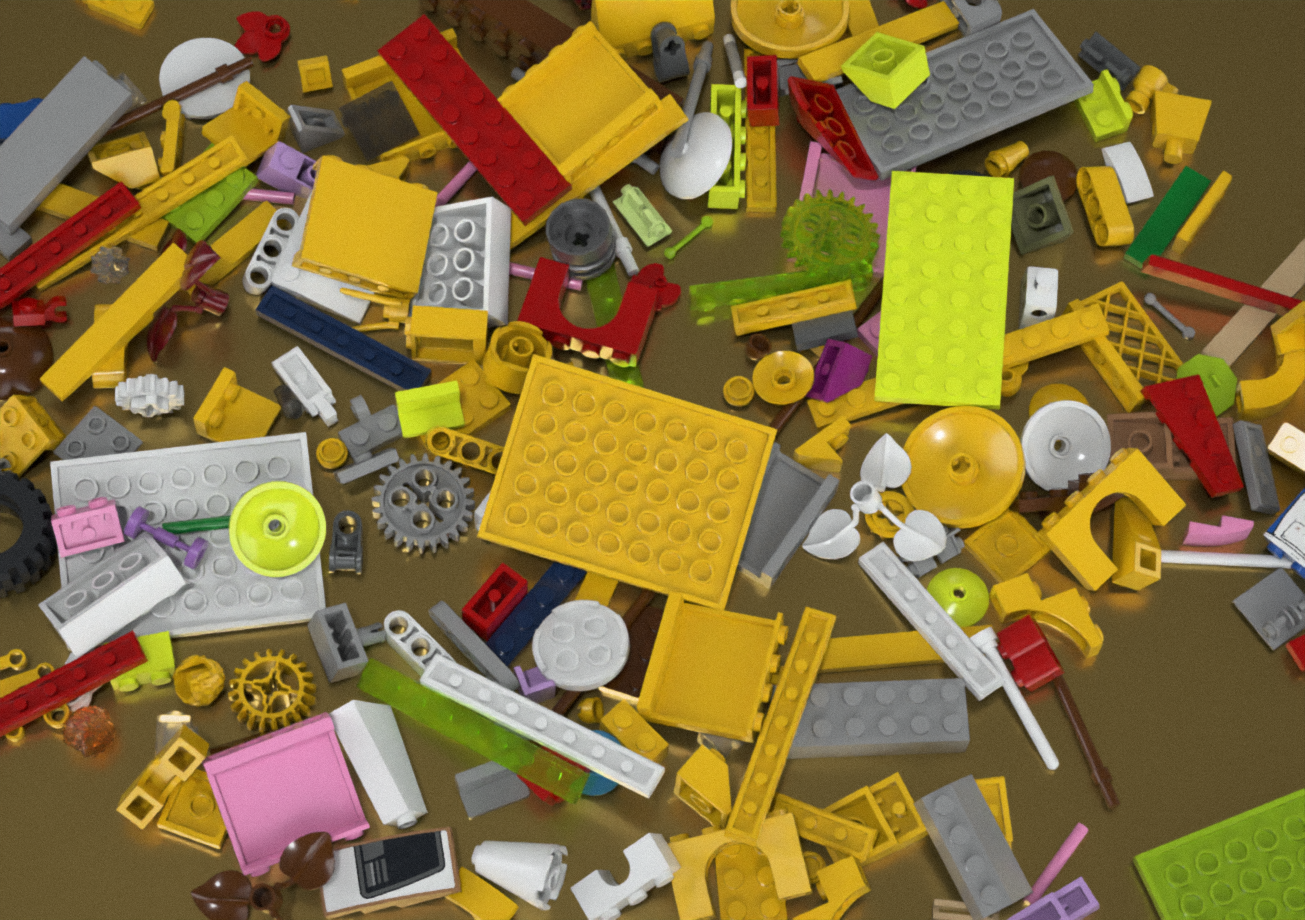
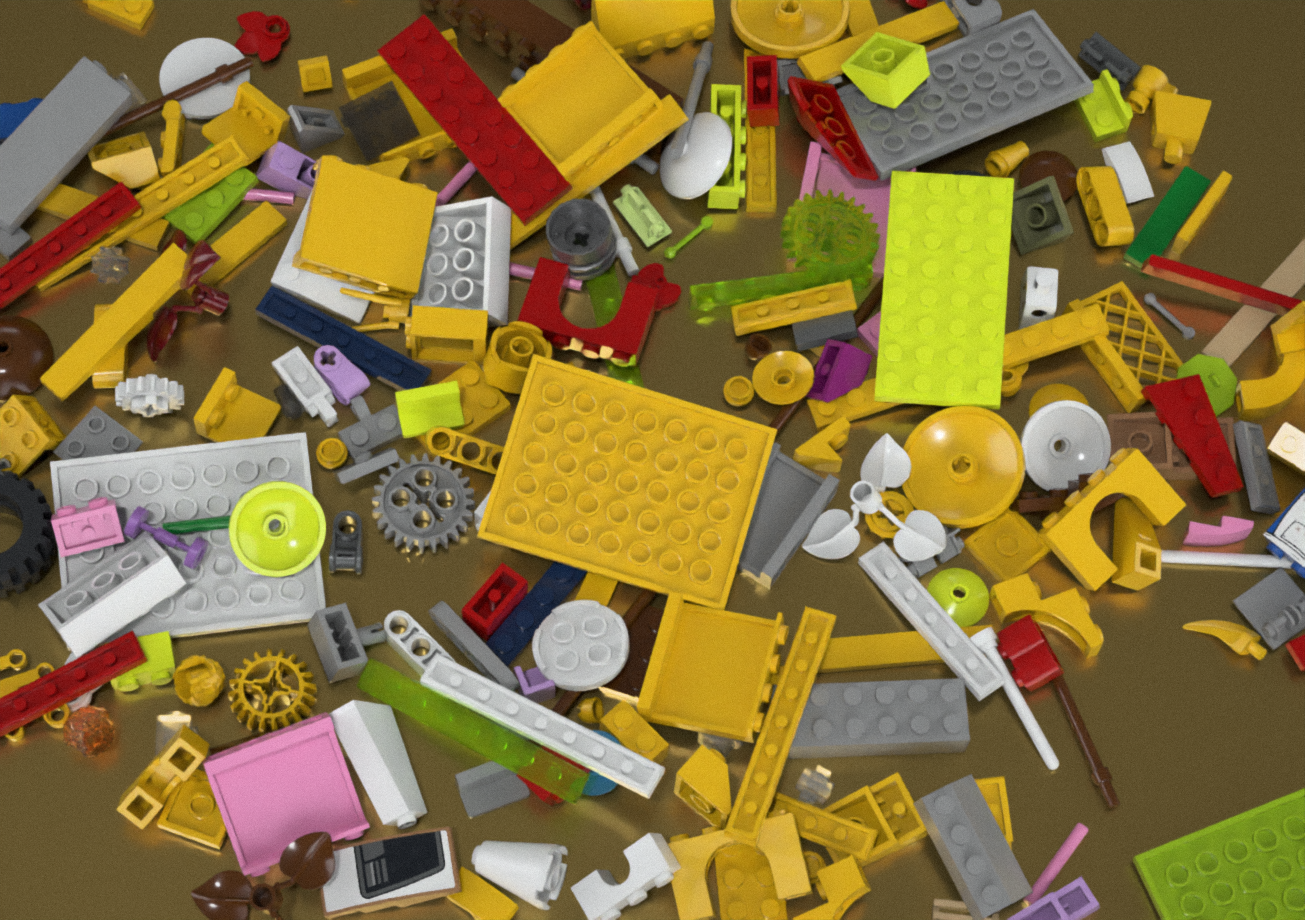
red plate [12,295,67,327] -> none
white beam [242,208,299,295] -> none
dark grey piece [650,22,690,83] -> none
bar [723,34,747,88] -> none
none -> lavender piece [314,345,370,406]
none -> clear gear [795,765,835,806]
none -> yellow bar [1182,620,1267,660]

